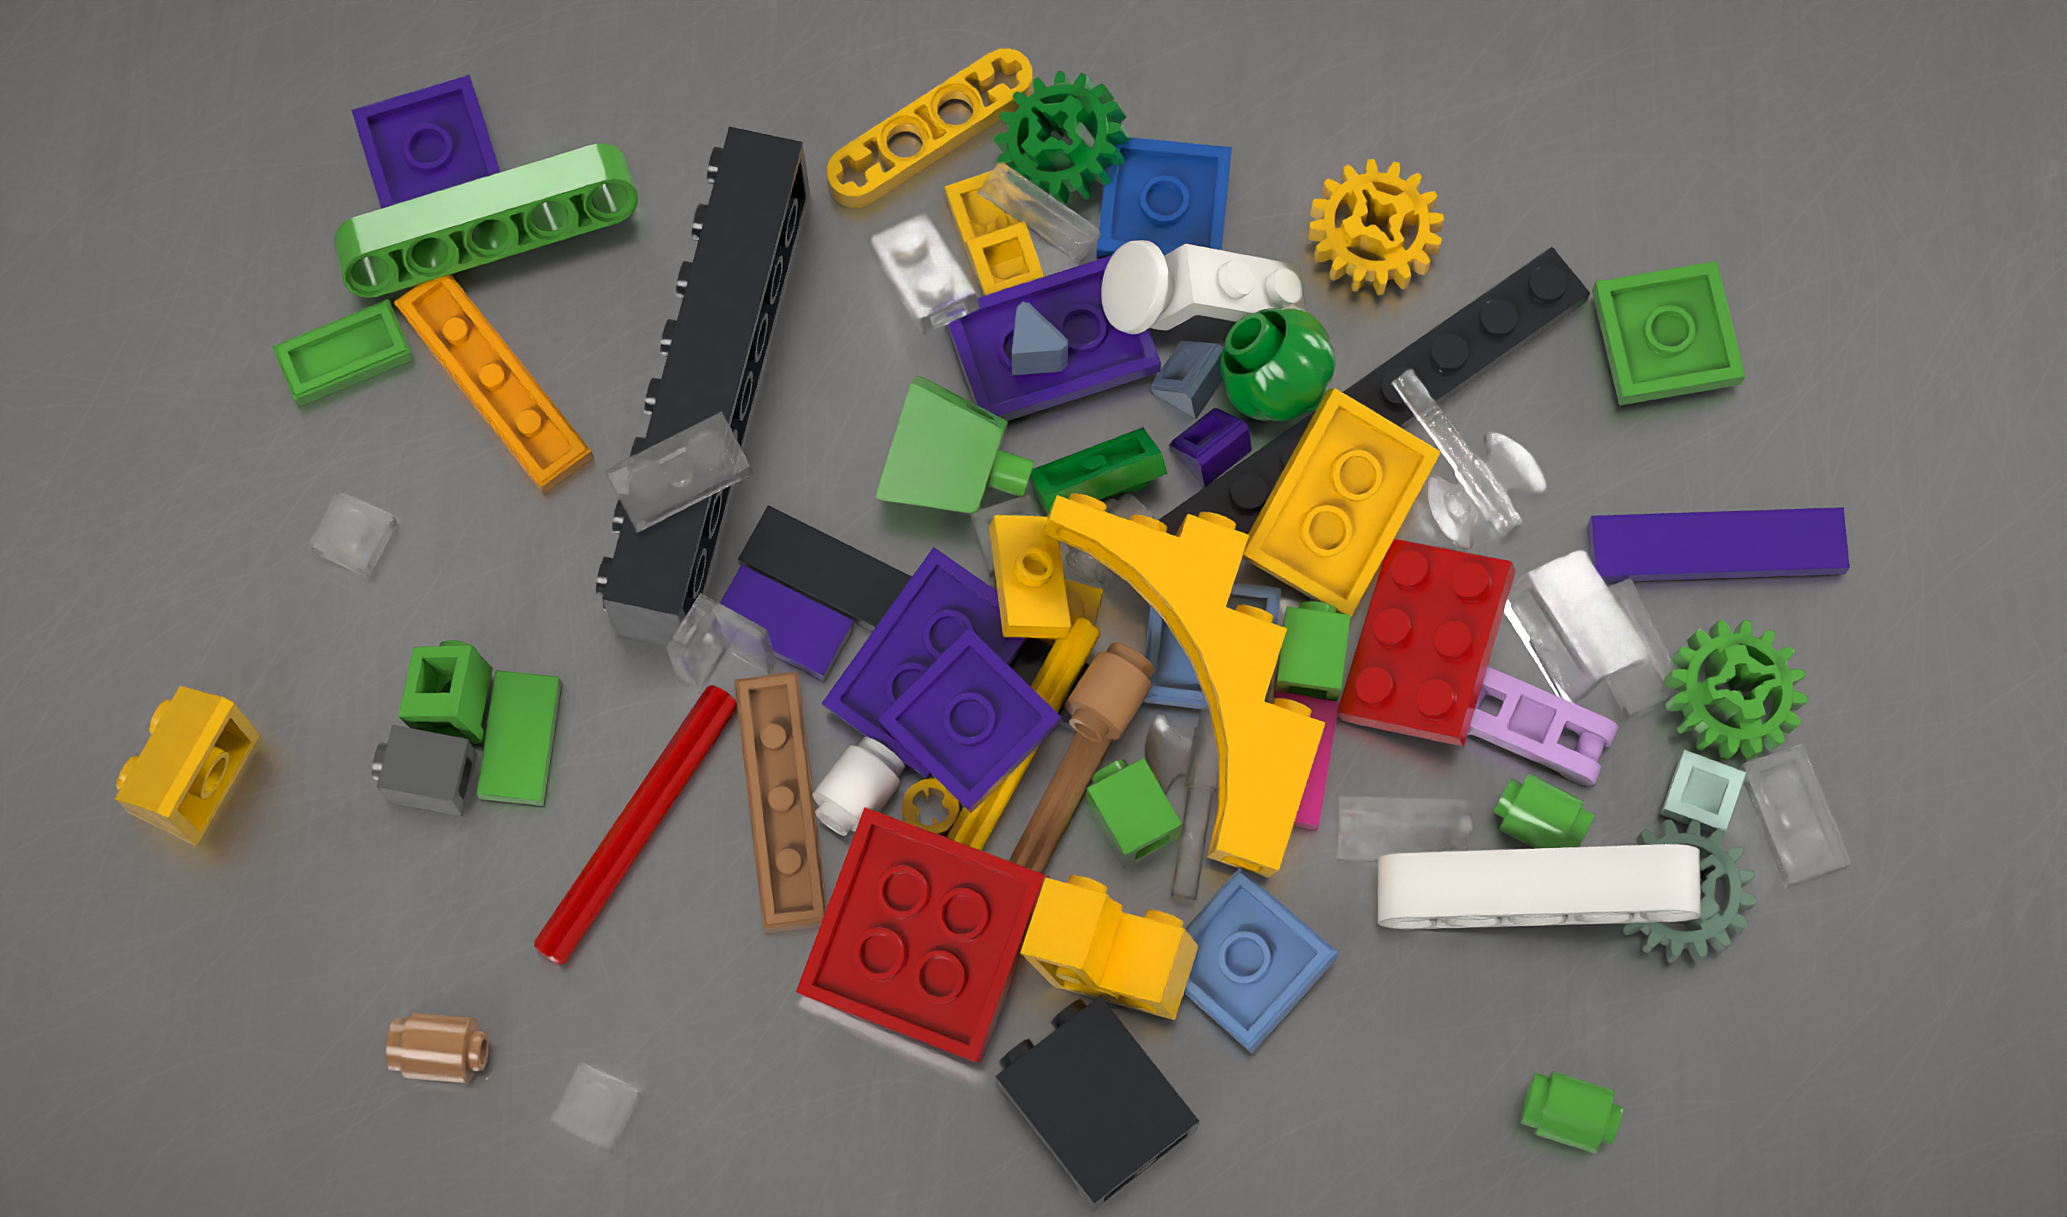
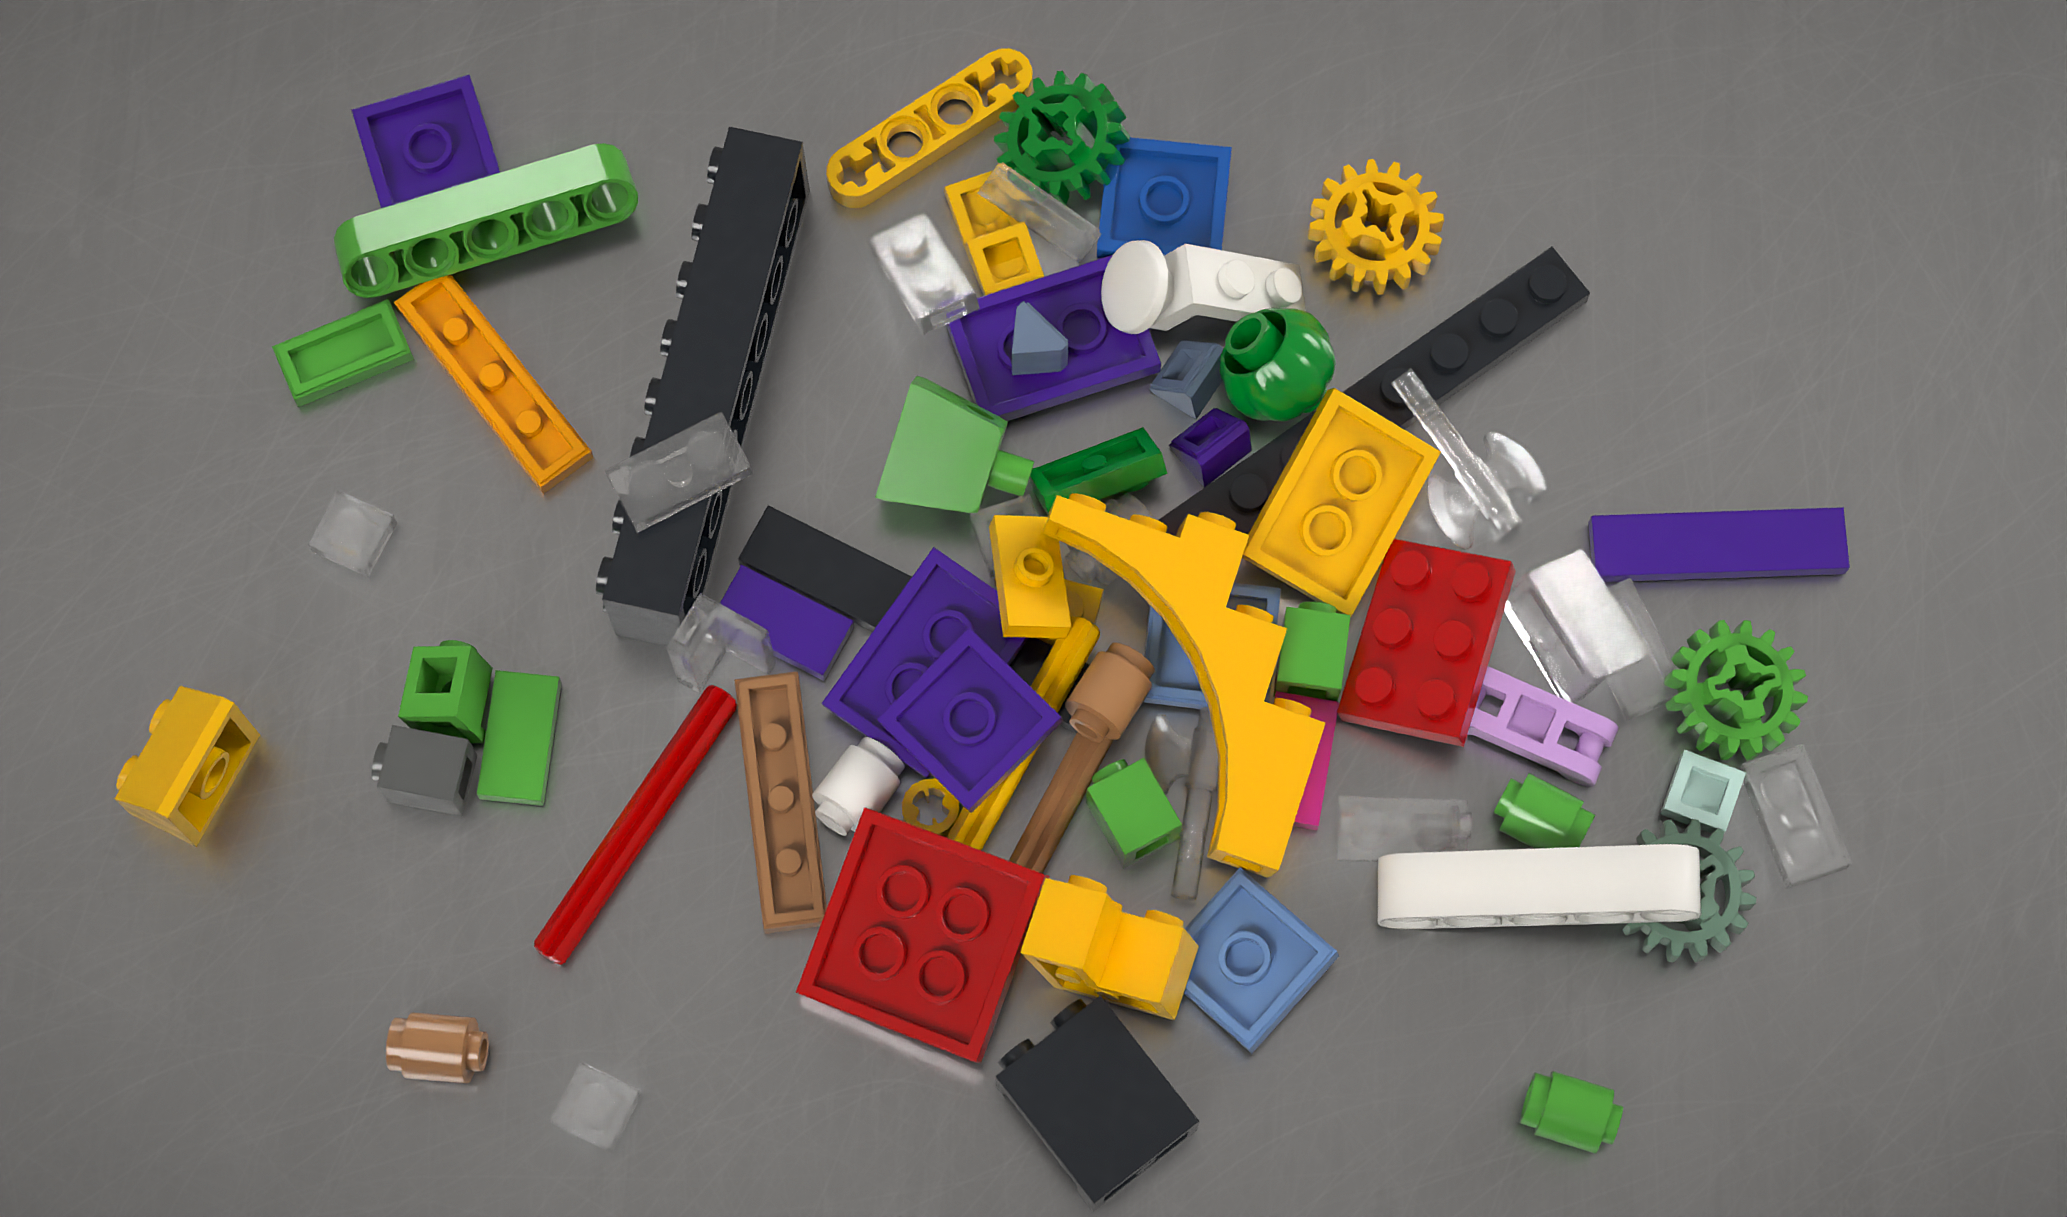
bright green plate [1592,261,1746,405] -> none

